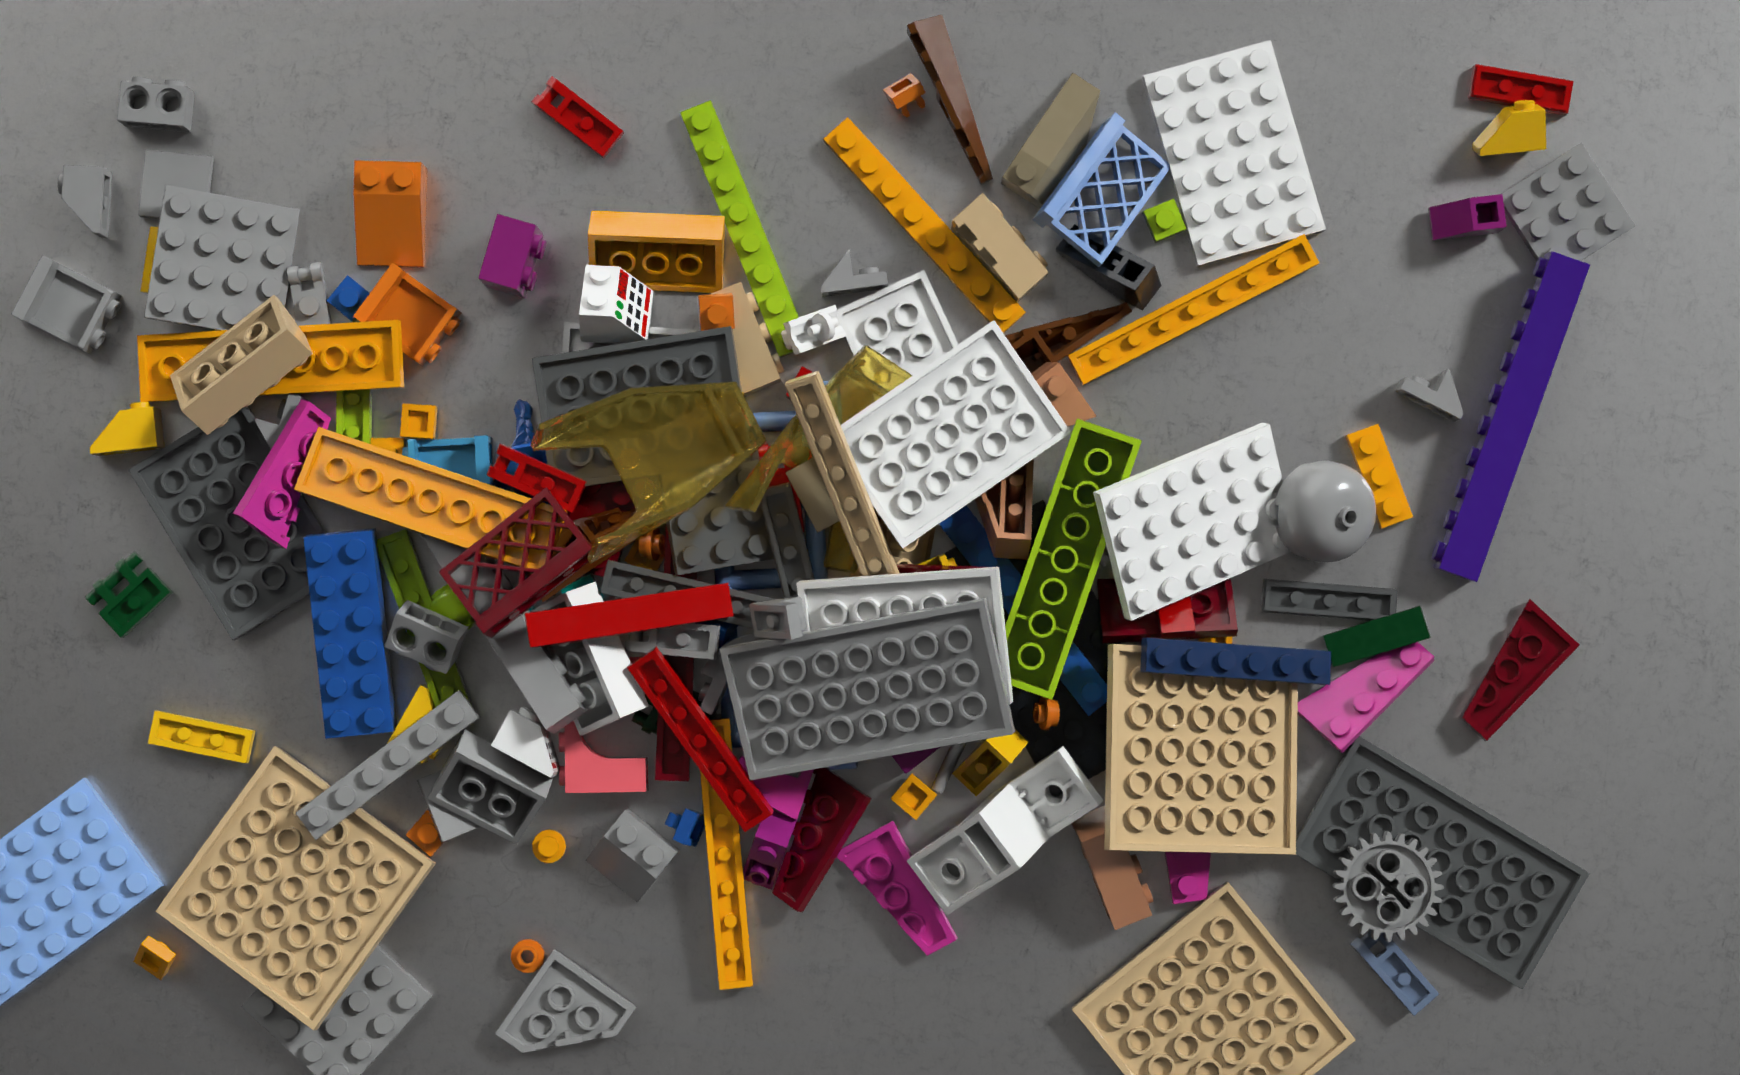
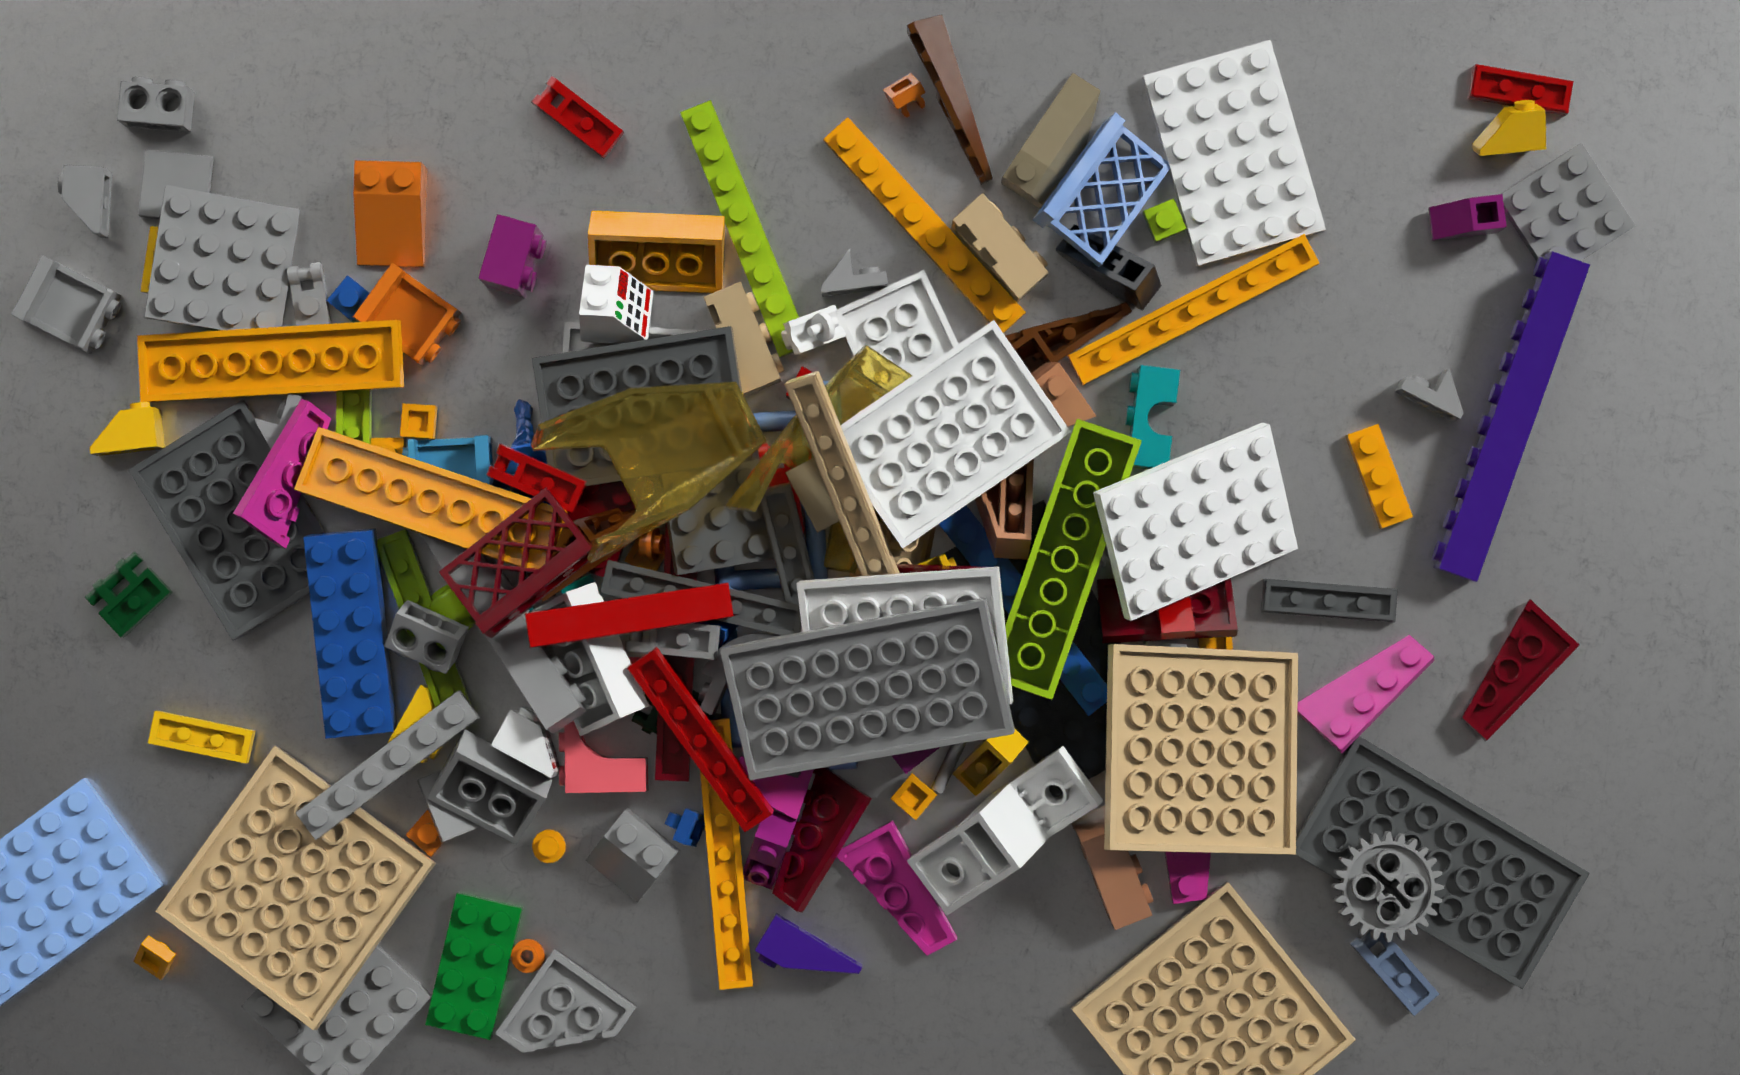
tan slope [170,295,313,435] -> none
orange plate [698,293,735,331] -> none
light grey slope [749,597,806,640] -> none
orange plate [1033,697,1060,730] -> none
dark blue plate [1140,638,1331,685] -> none
light grey cylinder [1275,460,1376,562] -> none
dark green tile [1323,605,1431,667] -> none
none -> green plate [425,892,523,1040]
none -> dark purple slope [755,913,862,974]
none -> teal arch [1125,365,1180,470]

